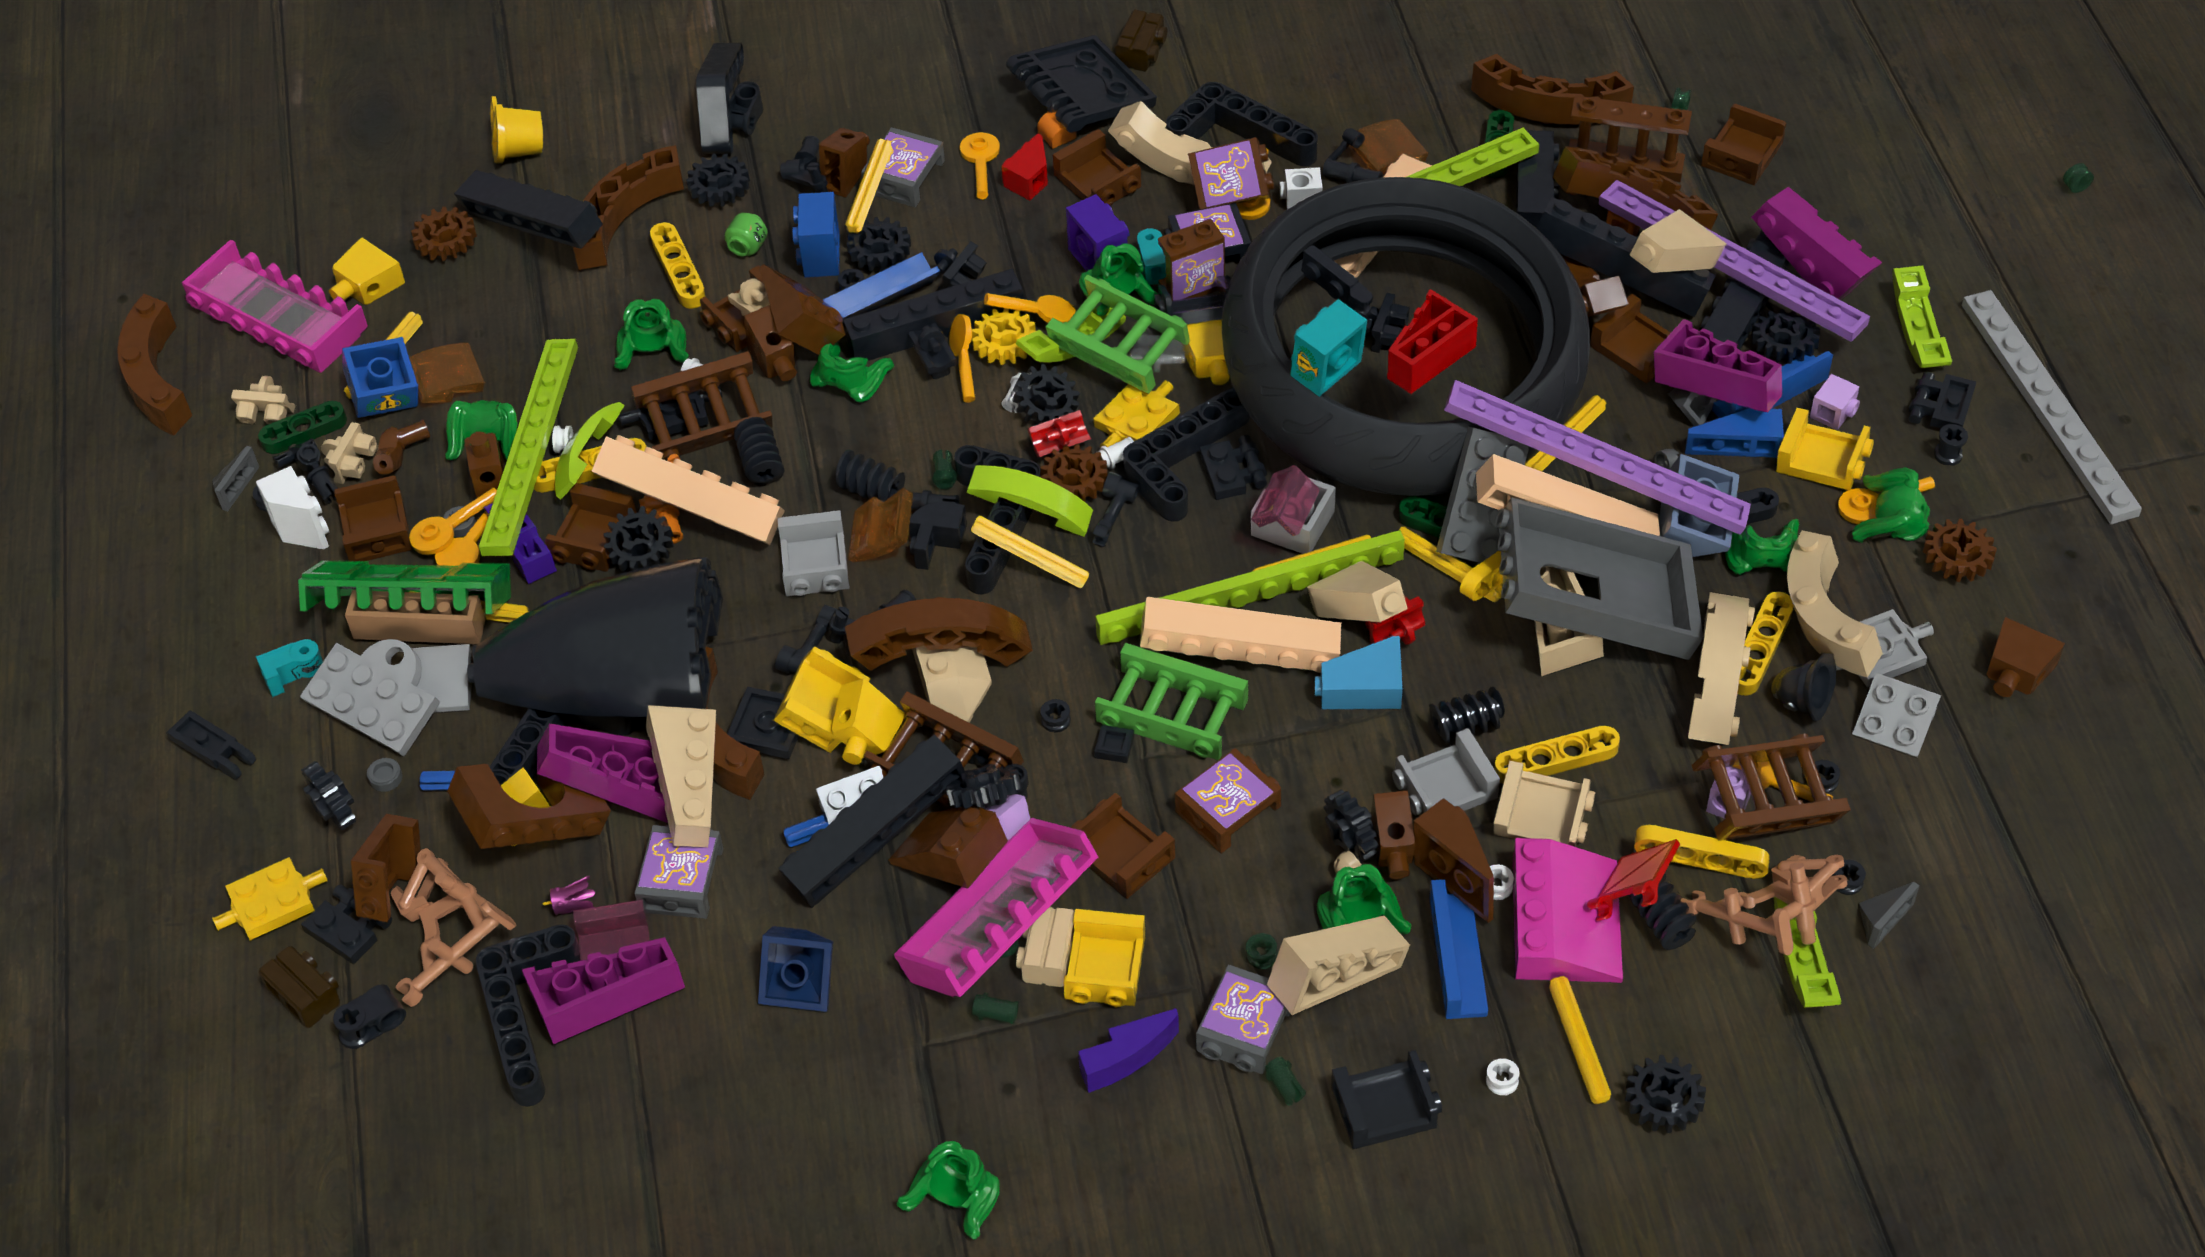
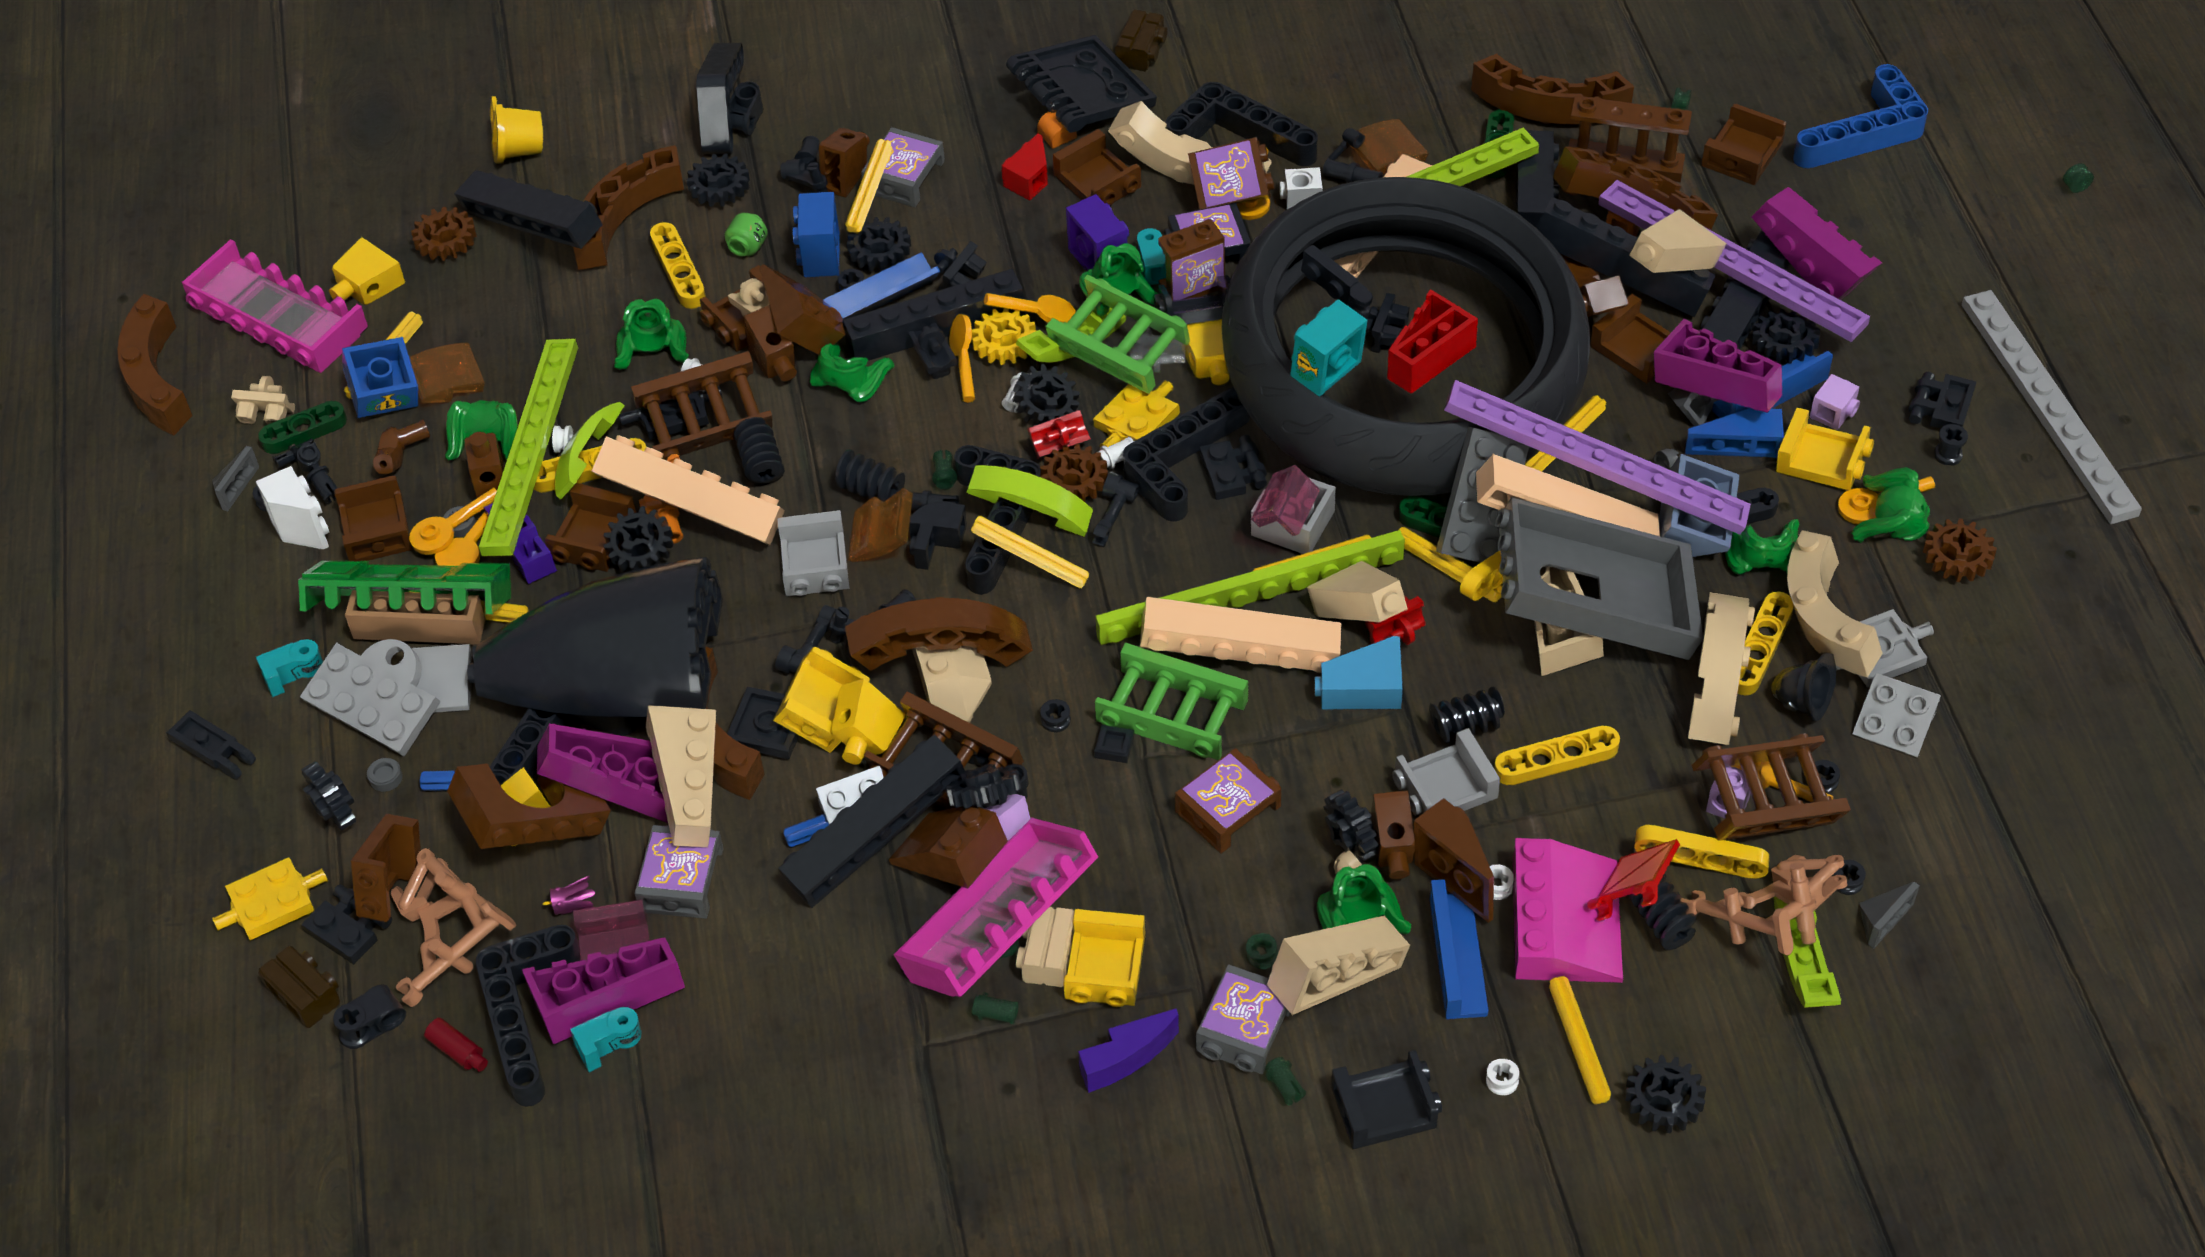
tan hips [321,422,378,484] -> none
dark blue slope [758,926,833,1012] -> none
green hair [897,1141,999,1240] -> none
light orange piece [960,132,1000,200] -> none
reddish brown panel [1071,793,1175,899] -> none
tan panel [1494,761,1596,847] -> none
lime slope [1892,266,1952,368] -> none
reddish brown torso [1986,617,2065,697] -> none
none -> dark red cylinder [424,1017,488,1072]
none -> teal leg [570,1007,642,1072]
none -> blue beam [1793,64,1928,168]

